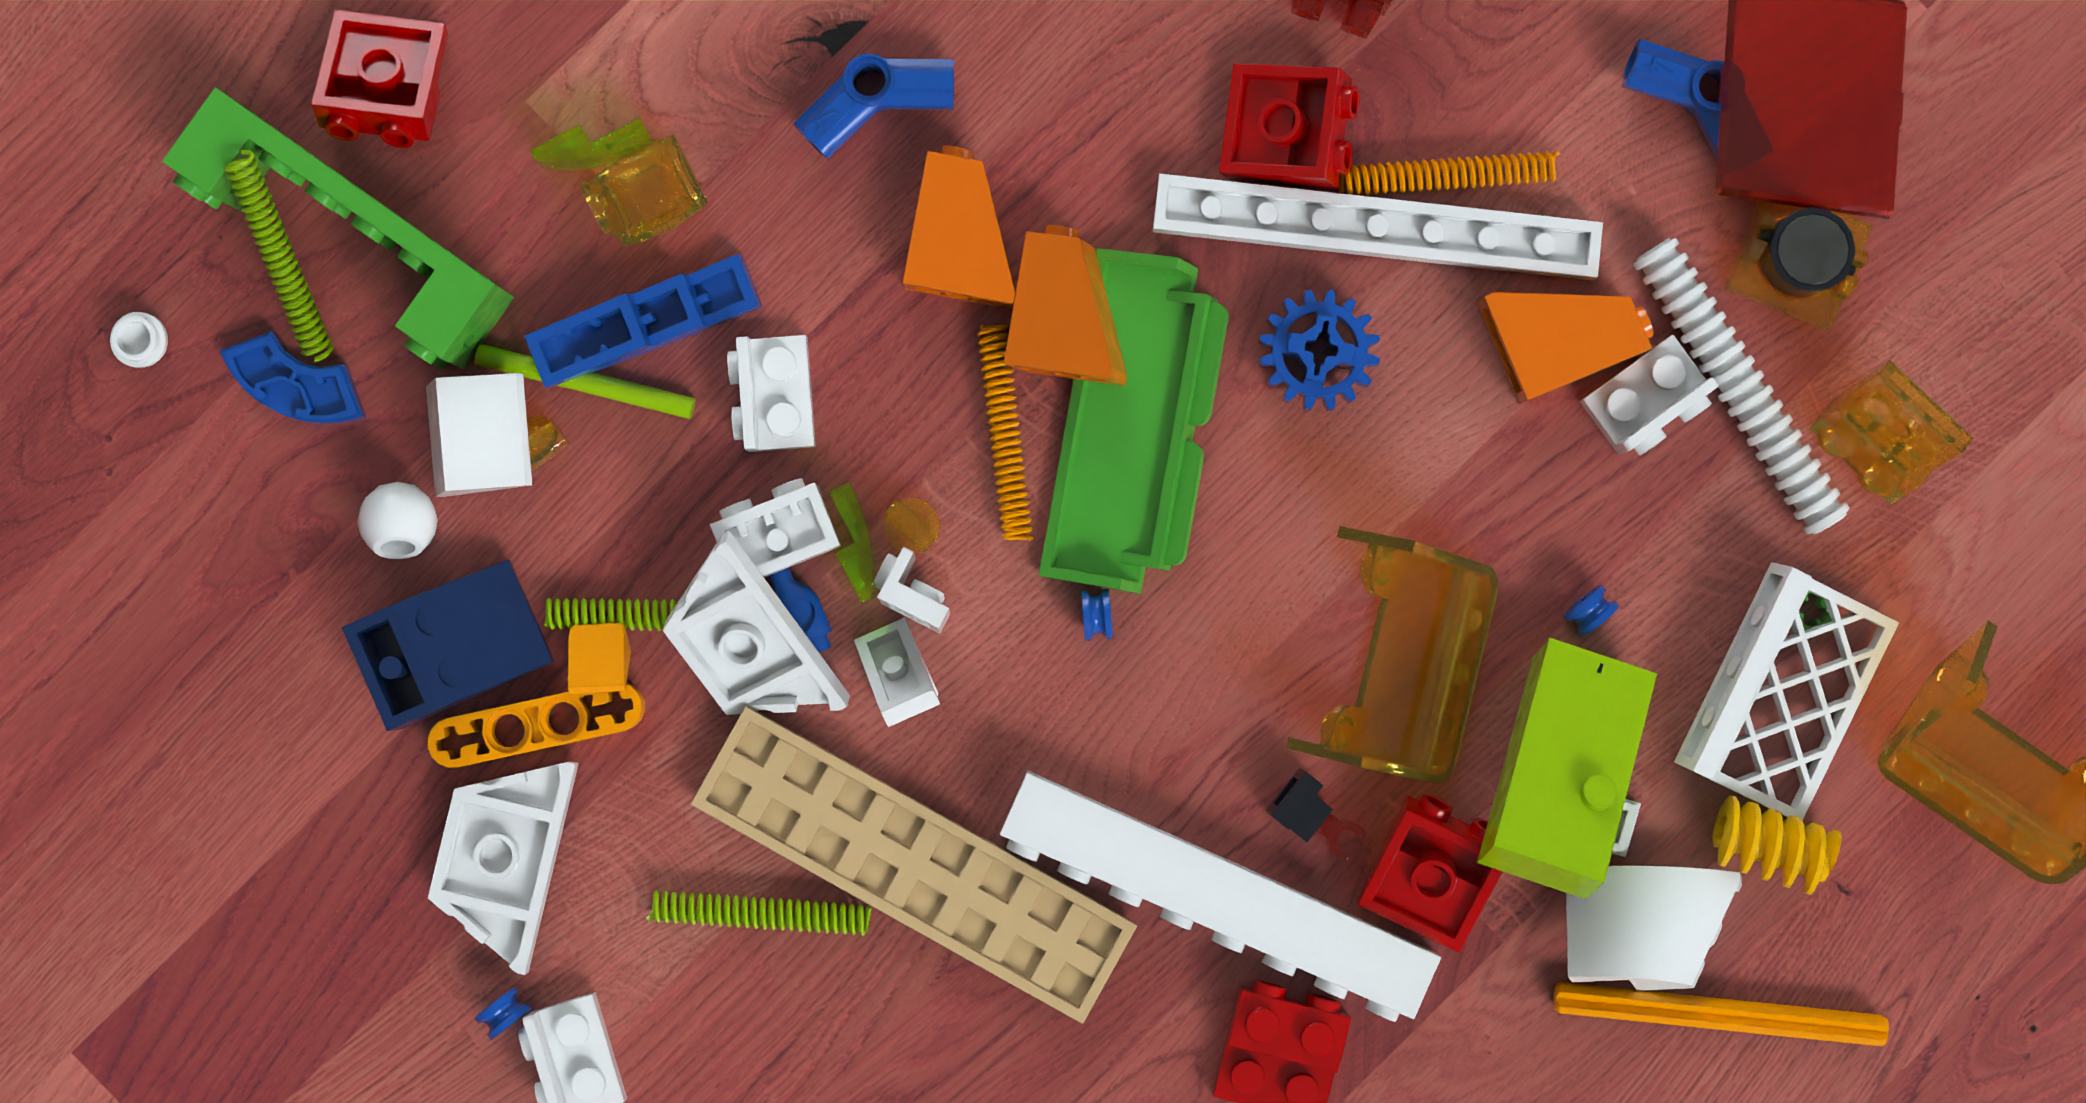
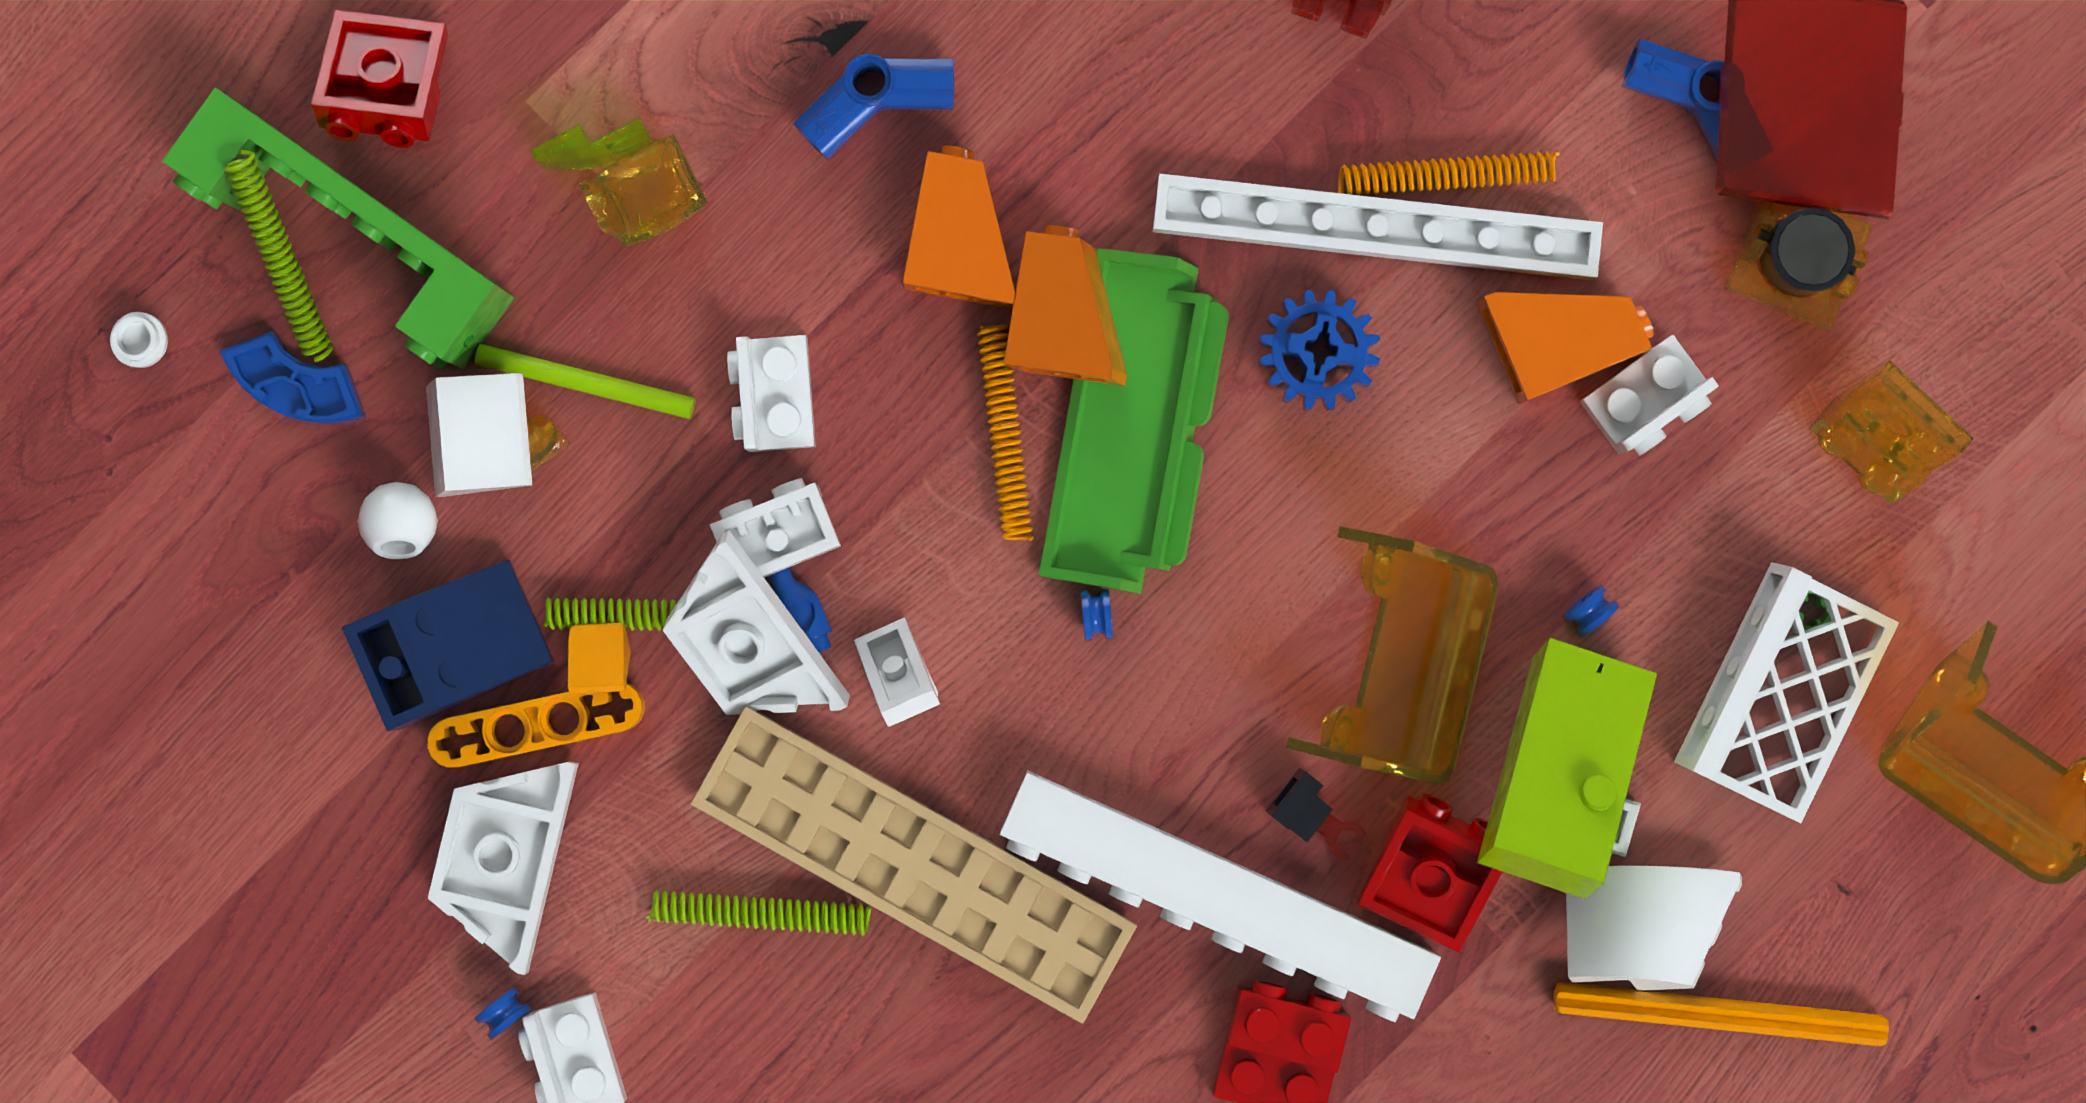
blue slope [524,254,763,388] -> none
clear neon green slope [829,482,876,604] -> none
white bracket [873,547,950,634] -> none
clear yellow plate [883,498,940,554] -> none
red plate [1219,63,1360,188] -> none
white piece [1633,238,1850,535] -> none
yellow piece [1712,795,1842,895] -> none

